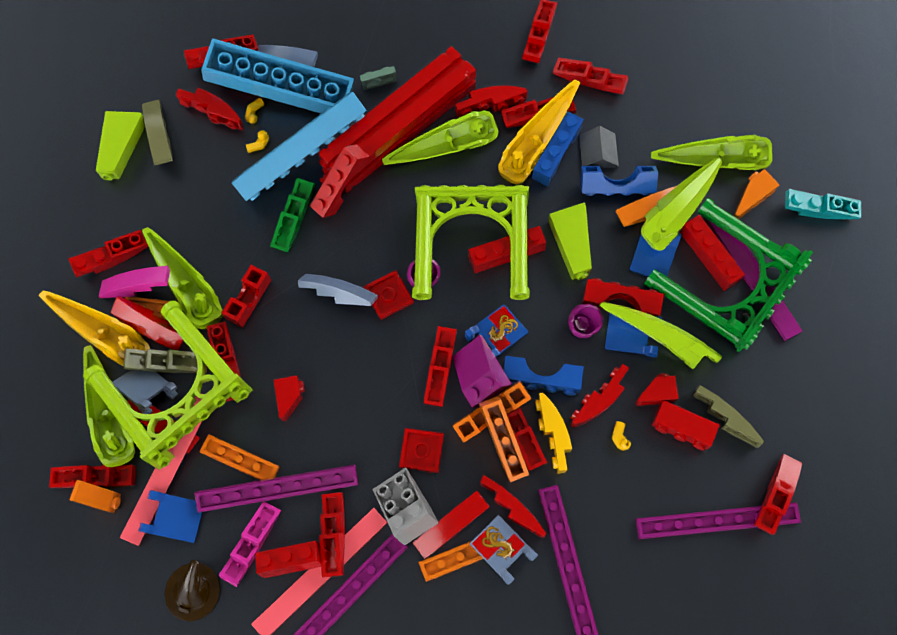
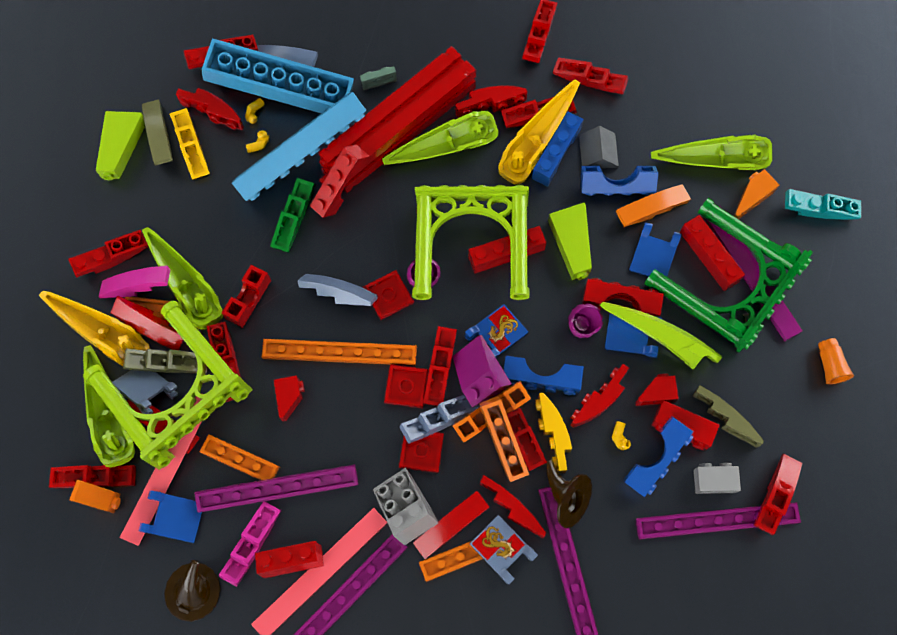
red slope [319,492,345,578] -> none
lime piece [641,158,722,251] -> none
none -> yellow slope [170,108,210,180]
none -> orange tile [262,339,417,366]
none -> red tile [384,364,428,408]
none -> sand blue slope [399,395,480,444]
none -> dark brown piece [547,460,592,528]
none -> blue arch [624,416,693,497]
none -> light grey brick [694,463,741,494]
none -> orange plant [818,338,854,384]

